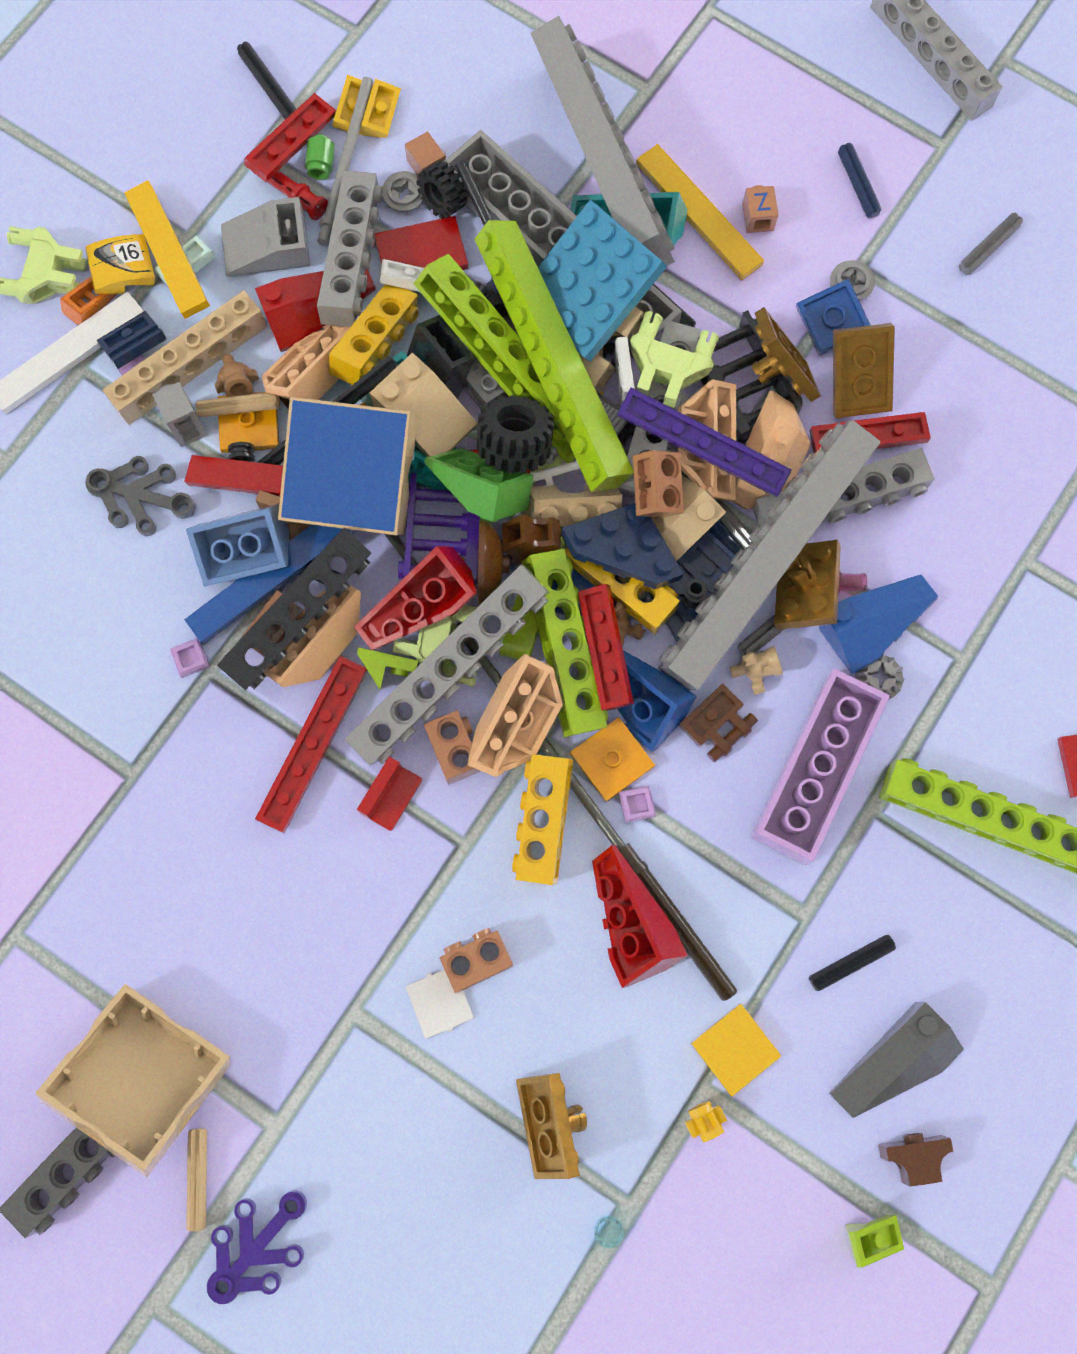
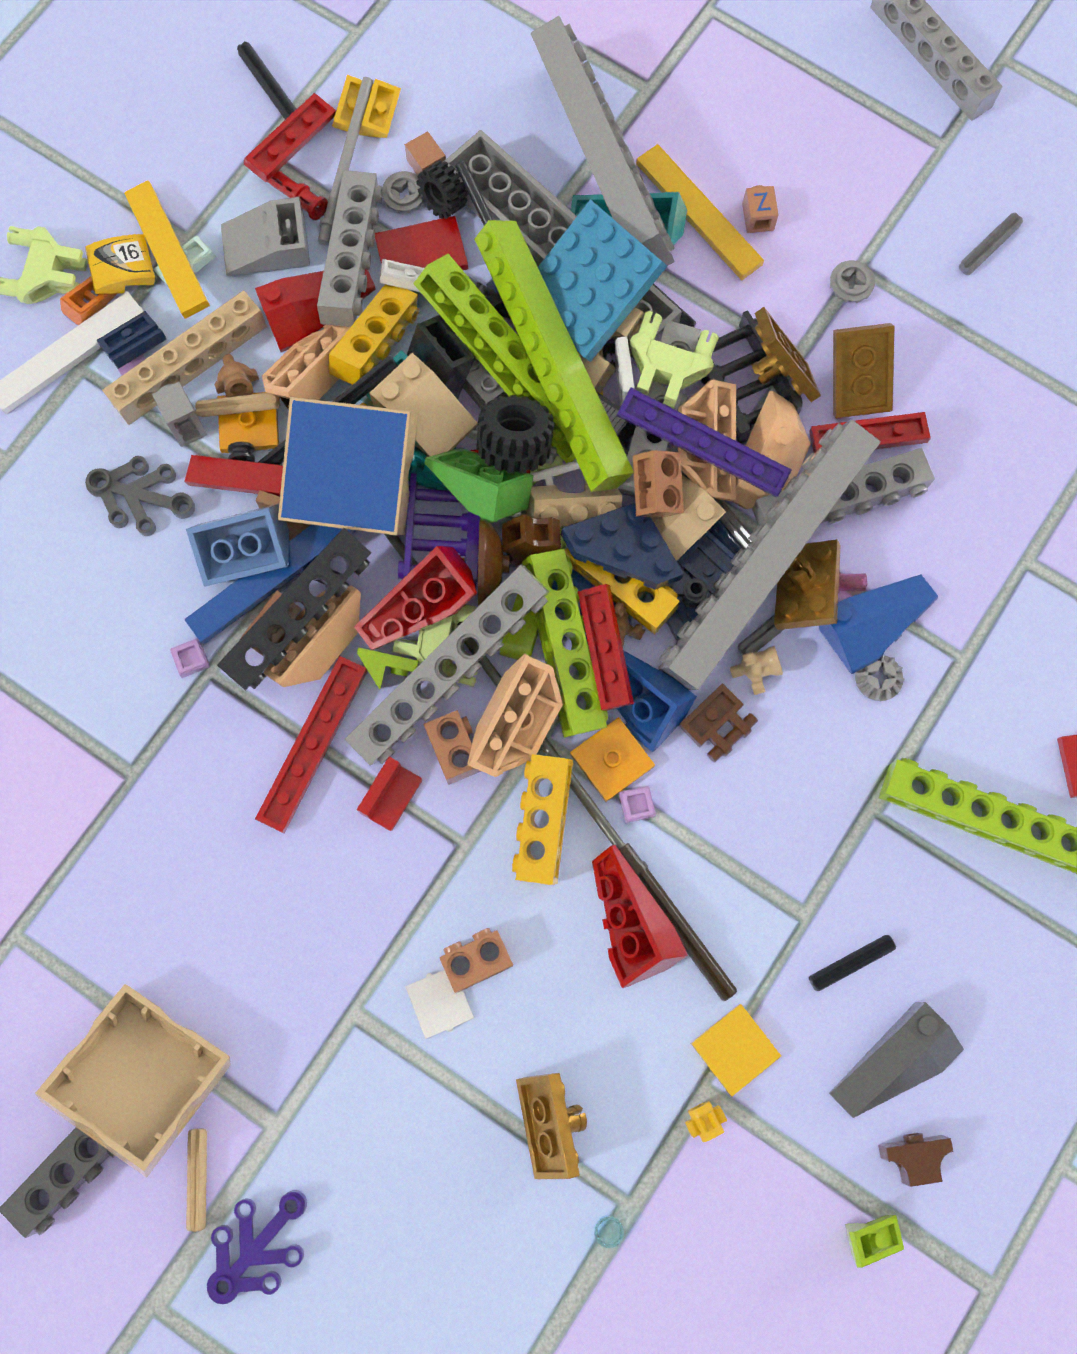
bright green brick [305,134,335,180] -> none
lavender brick [750,668,890,865] -> none
blue tile [796,279,871,356] -> none
dark blue axle [838,142,882,218] -> none

